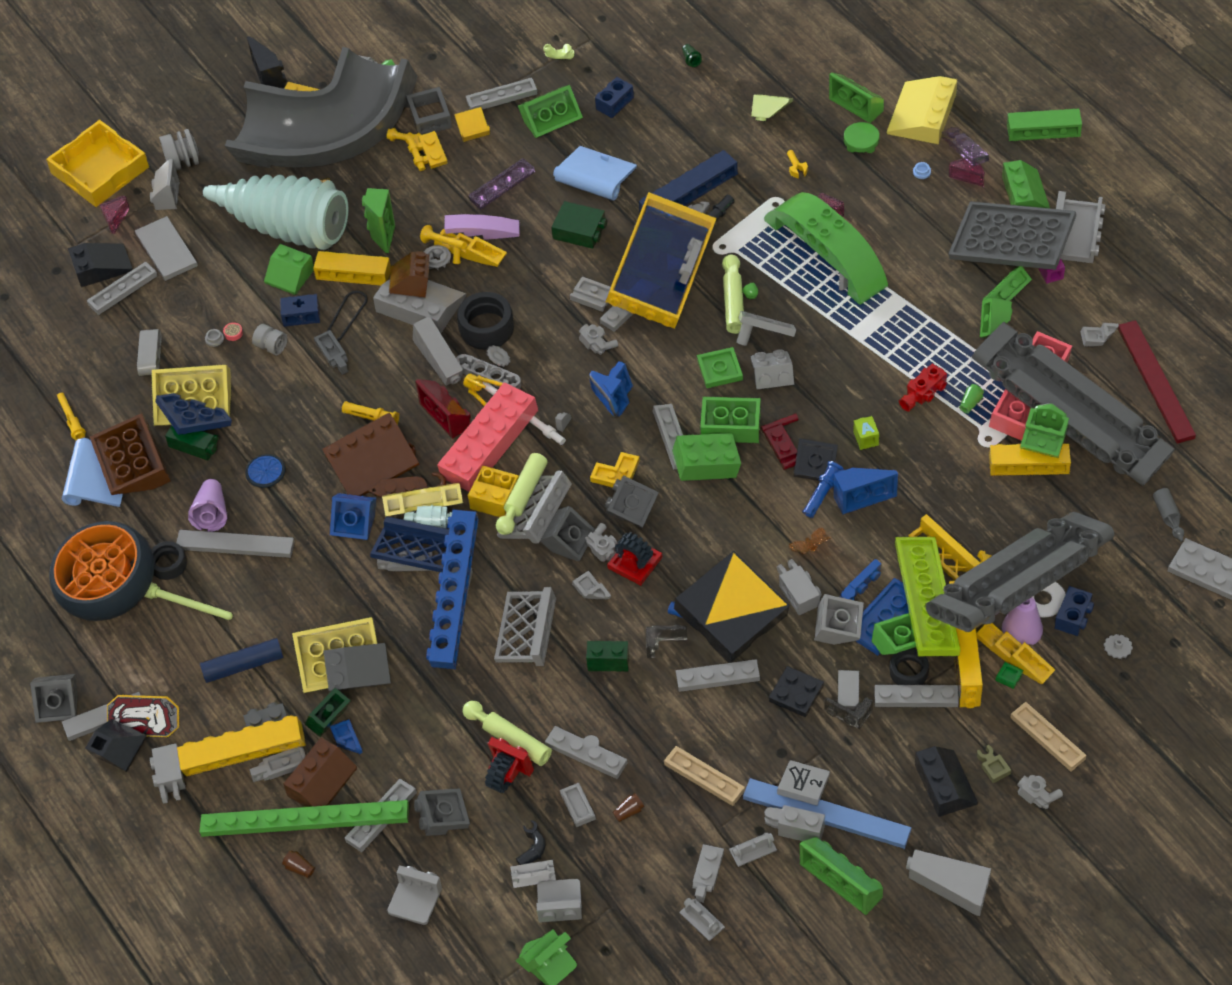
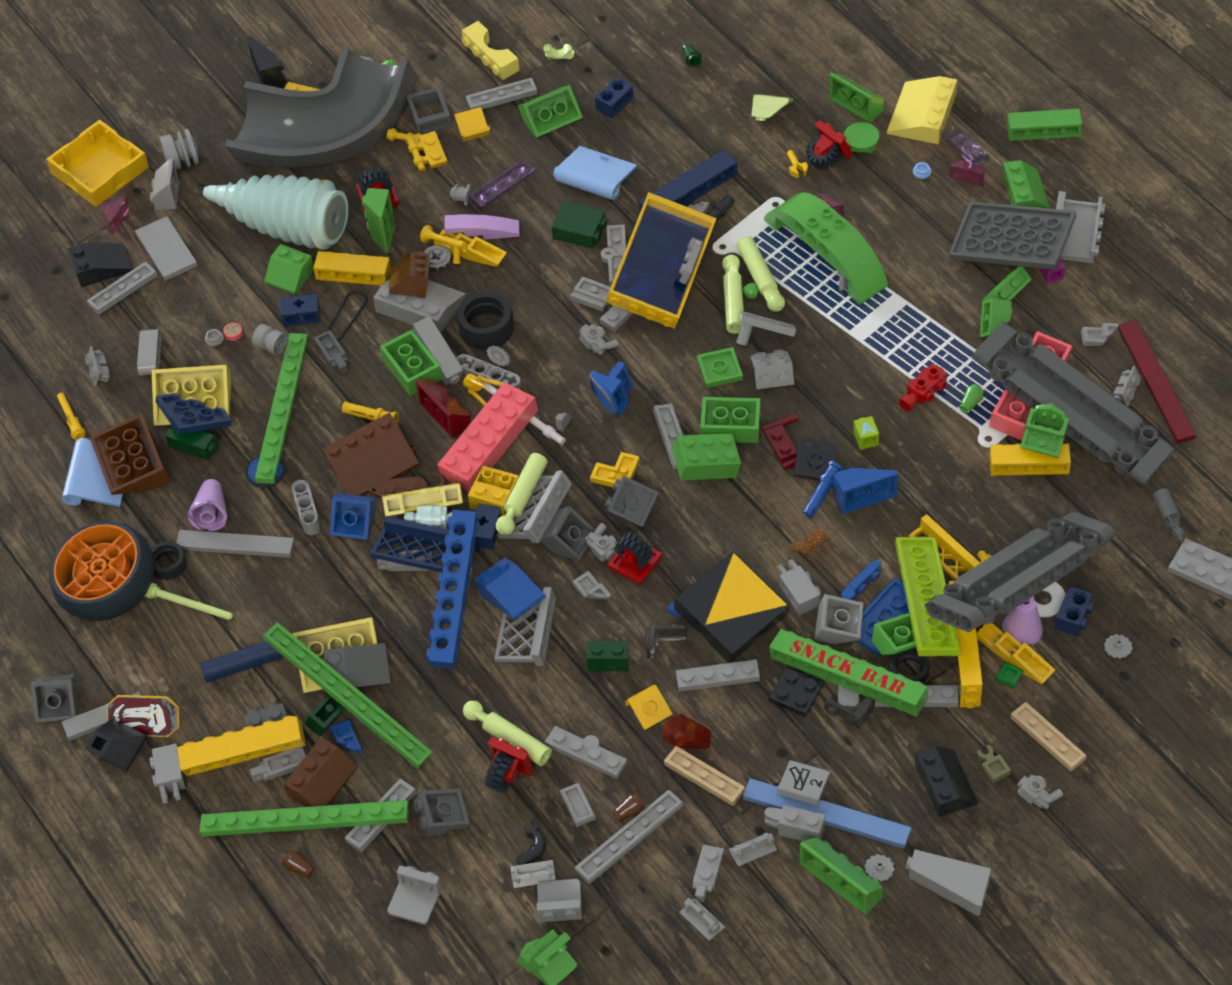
none -> light grey hinge [85,346,110,386]
none -> bright green plate [255,333,309,484]
none -> bright green plate [263,622,432,769]
none -> light grey beam [292,480,320,535]
none -> black plate [356,167,399,213]
none -> bright green brick [380,330,443,396]
none -> light grey brick [450,184,472,206]
none -> light yellow arch [462,21,520,80]
none -> dark blue brick [474,504,502,550]
none -> blue slope [474,558,545,620]
none -> light grey tile [575,790,683,884]
none -> light grey hinge [601,224,628,286]
none -> yellow piece [625,684,672,730]
none -> clear red slope [662,714,711,749]
none -> yellowish green piece [736,236,785,312]
none -> bright green brick [769,629,928,717]
none -> plate [806,120,853,169]
none -> light grey piece [864,854,894,882]
none -> light grey hinge [1112,366,1140,407]

